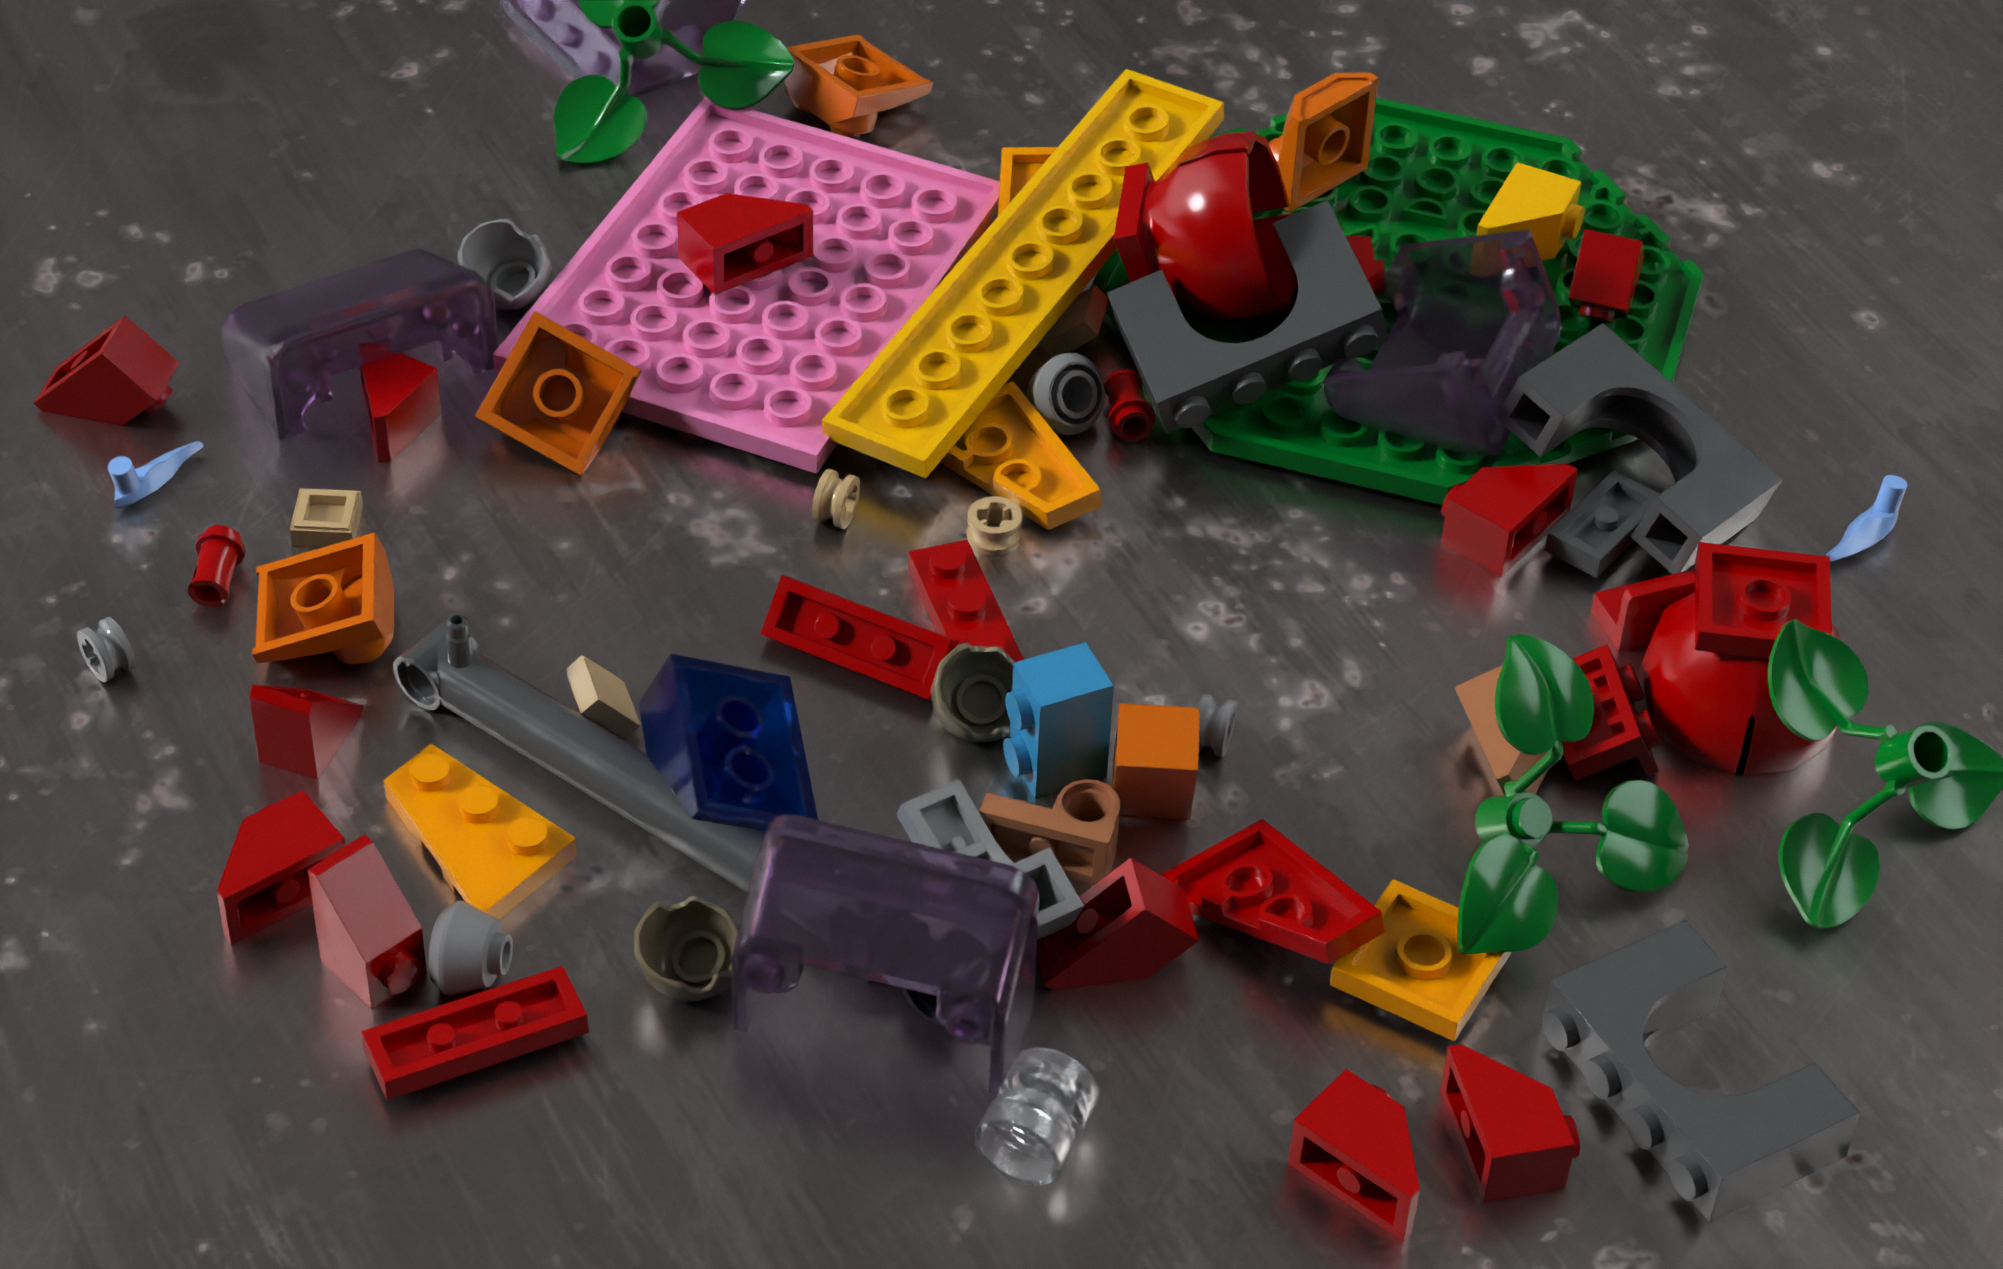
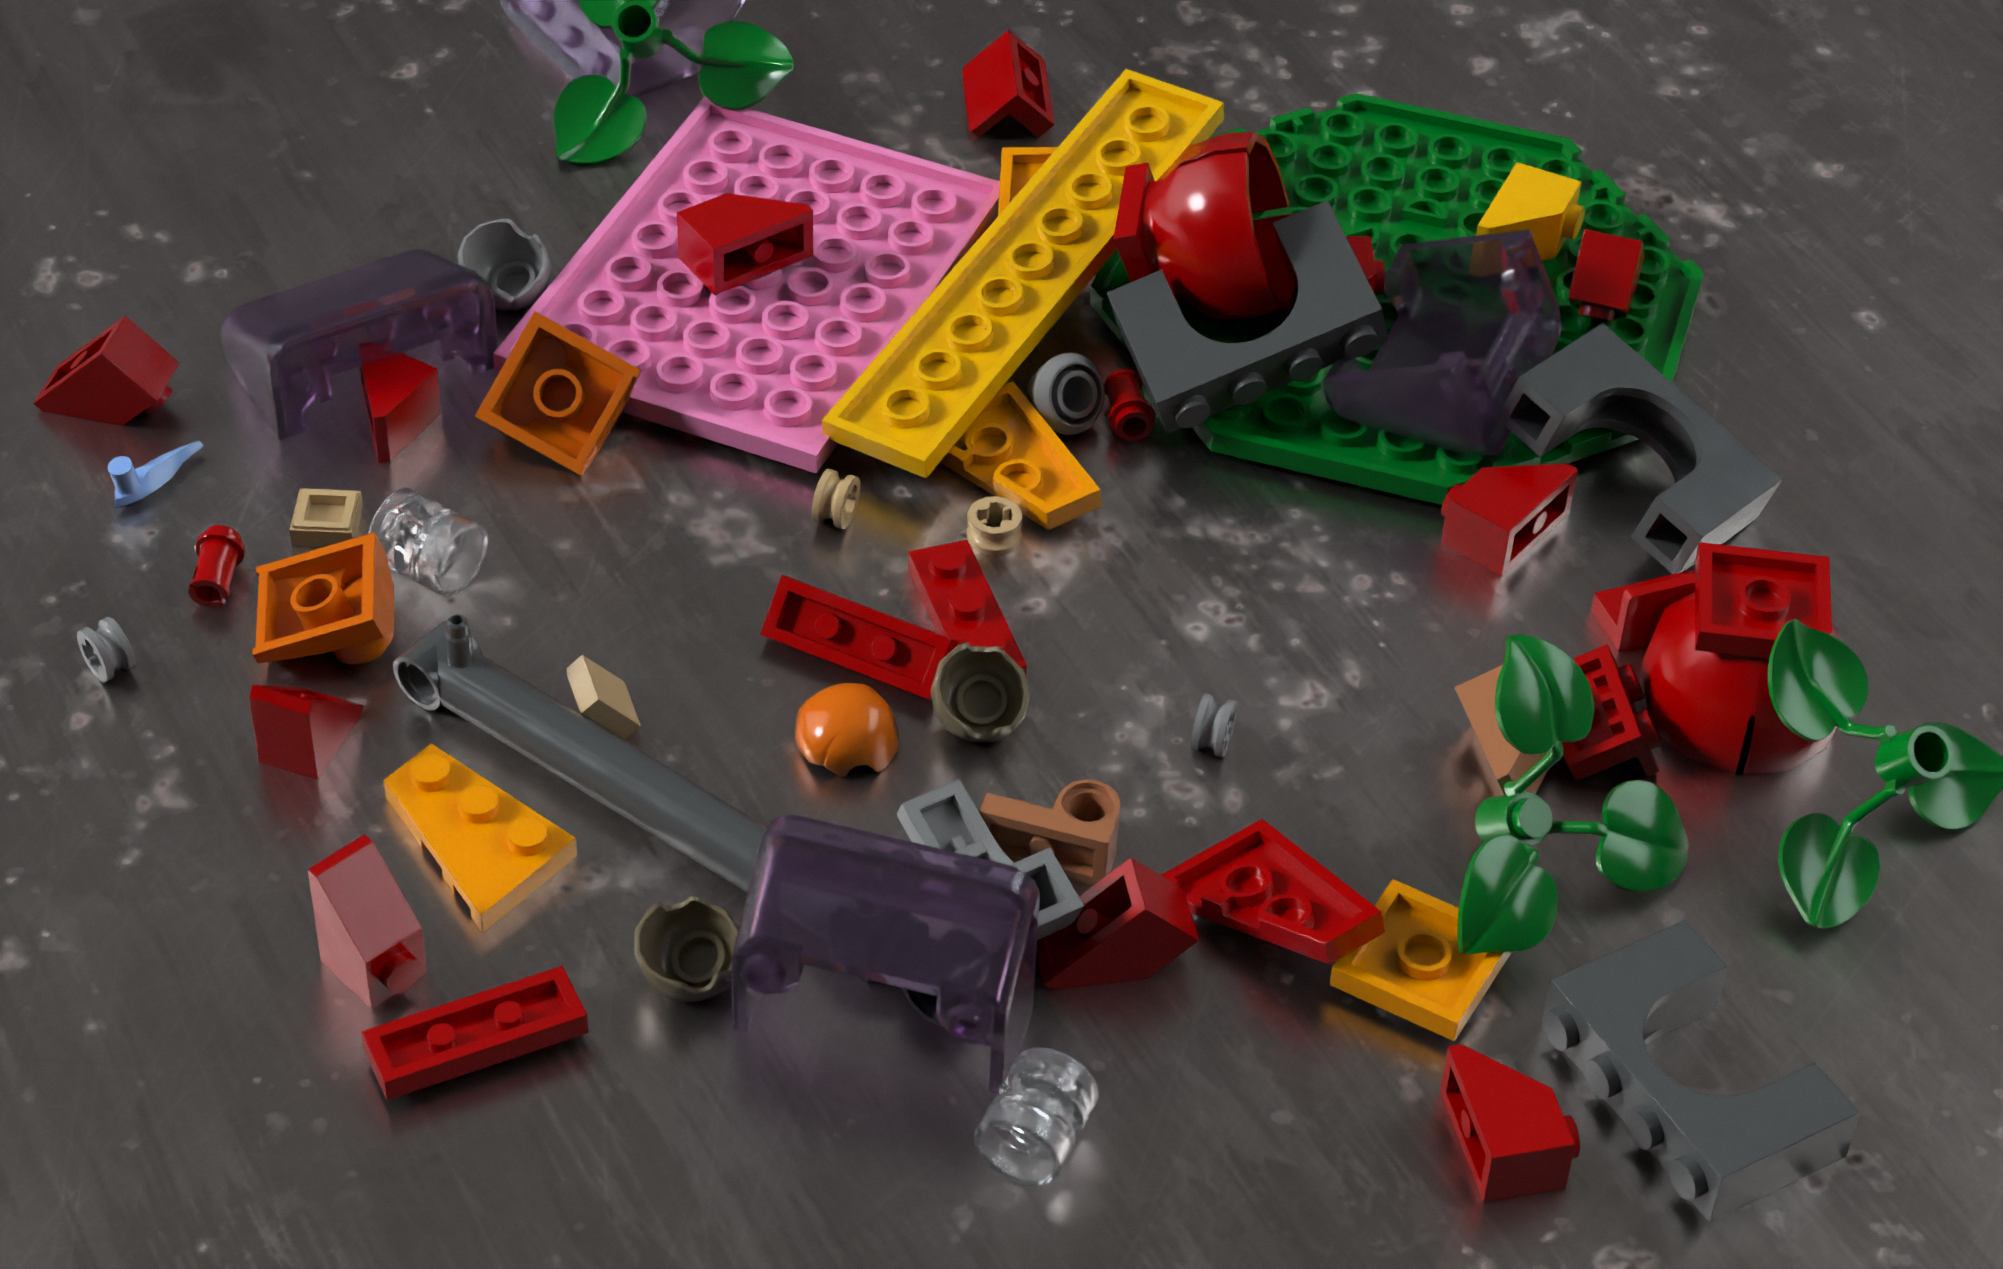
red slope [217,790,346,945] -> none
light grey cone [428,901,513,996] -> none
clear blue slope [638,654,821,840] -> none
orange slope [784,34,933,138] -> none
dark azure brick [1003,642,1114,799] -> none
tan tile [1042,285,1109,357] -> none
orange panel [1112,703,1200,820] -> none
orange slope [1268,72,1379,213] -> none
red slope [1288,1069,1420,1242] -> none
dark grey plate [1545,470,1660,578] -> none
light blue bar [1826,475,1907,561] -> none
none -> clear wheel [368,487,488,597]
none -> orange hair [795,683,899,777]
none -> red panel [962,30,1055,138]

